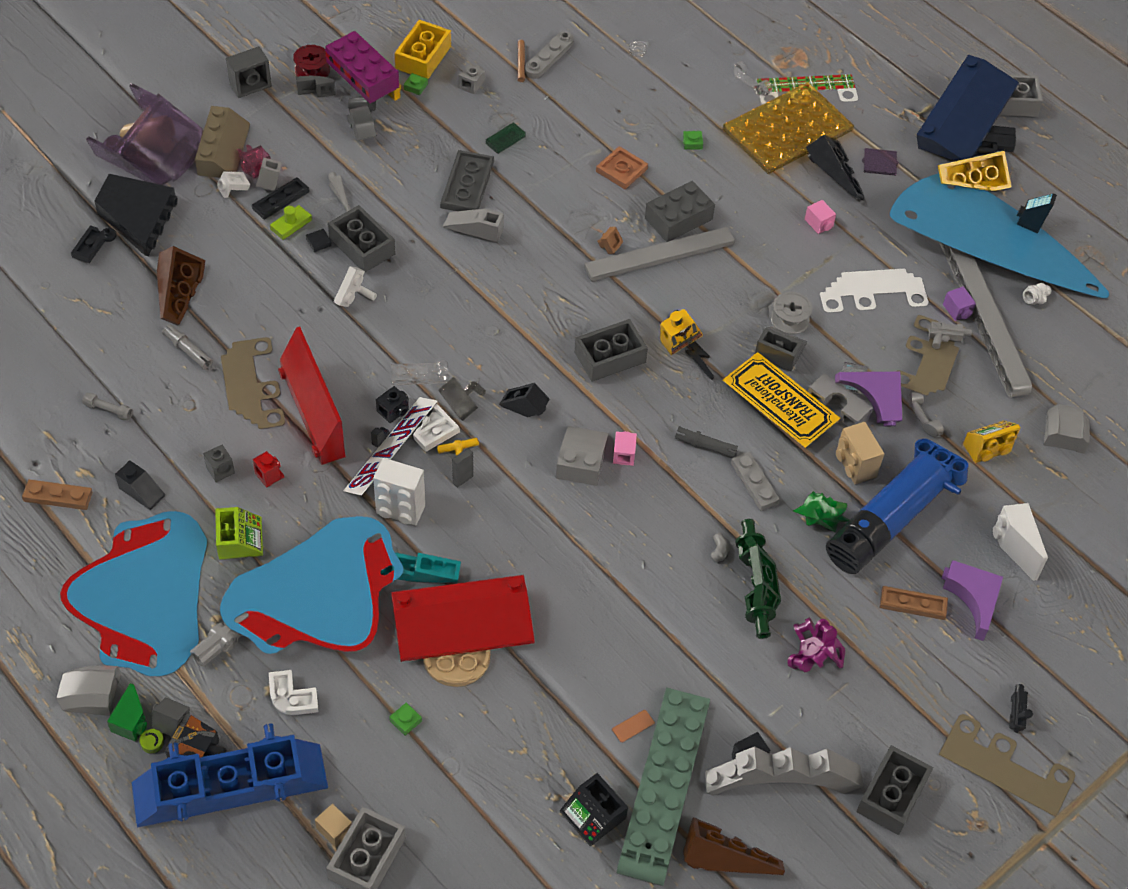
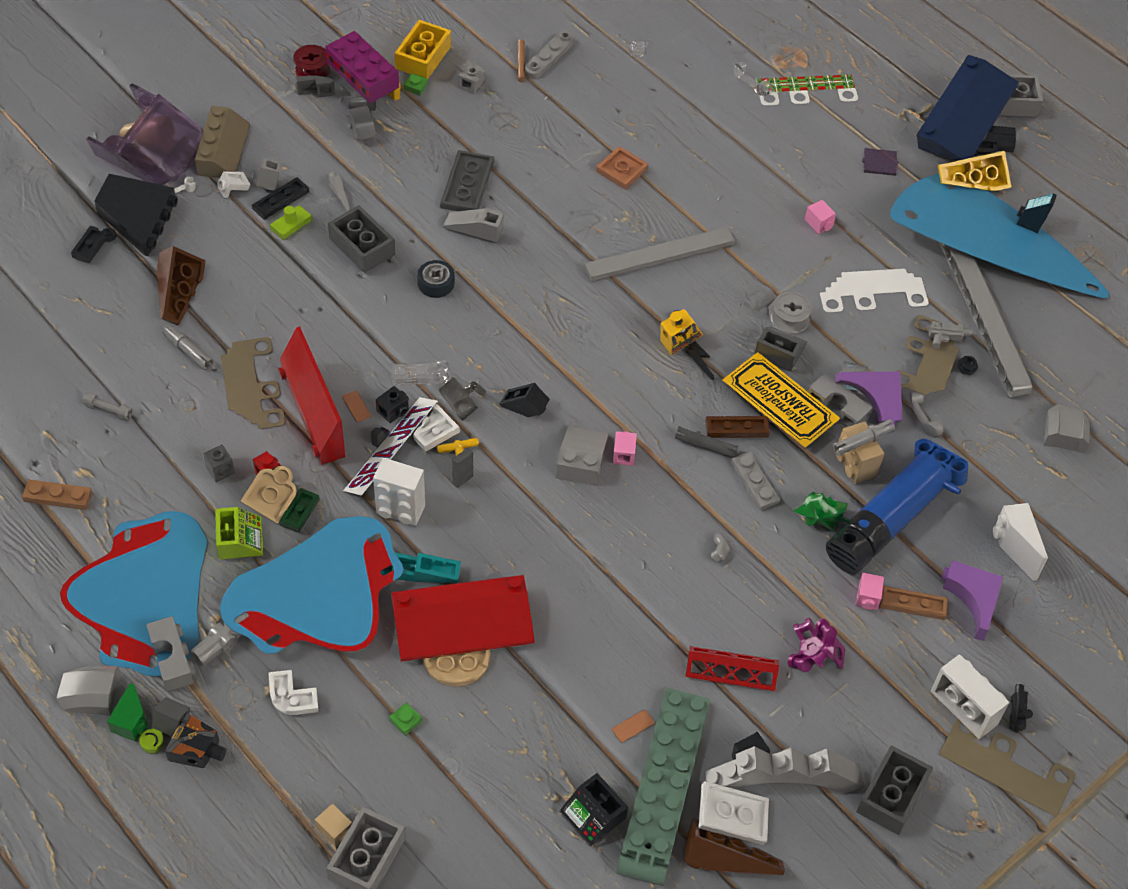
black slope [115,460,165,510] -> none
blue piece [132,724,328,828] -> none
dark grey brick [226,46,272,98] -> none
clear pink brick [238,145,271,179] -> none
black tile [306,228,332,252] -> none
white plate [333,266,377,307] -> none
clear green tile [486,122,526,154] -> none
dark grey brick [574,319,648,382] -> none
medium nougat tile [597,227,623,254] -> none
dark grey brick [645,180,715,242] -> none
bright green plate [683,131,703,149] -> none
clear yellow plate [723,82,854,174] -> none
dark green plate [735,519,781,639] -> none
black wedge [806,134,865,200] -> none
medium lavender brick [943,286,976,321] -> none
yellow slope [963,421,1021,463] -> none
white piece [1023,283,1052,305] -> none
none -> light grey arch [146,616,196,692]
none -> white hand [174,177,196,193]
none -> tan plate [240,466,296,524]
none -> dark green plate [280,488,320,533]
none -> nougat sticker [342,390,372,422]
none -> black wheel [417,260,455,298]
none -> red fence [685,646,779,691]
none -> white tile [699,781,769,845]
none -> reddish brown plate [705,416,770,438]
none -> light grey pin [833,419,895,456]
none -> bright pink brick [856,573,884,610]
none -> white brick [931,654,1010,739]
none -> black plate [957,356,978,375]

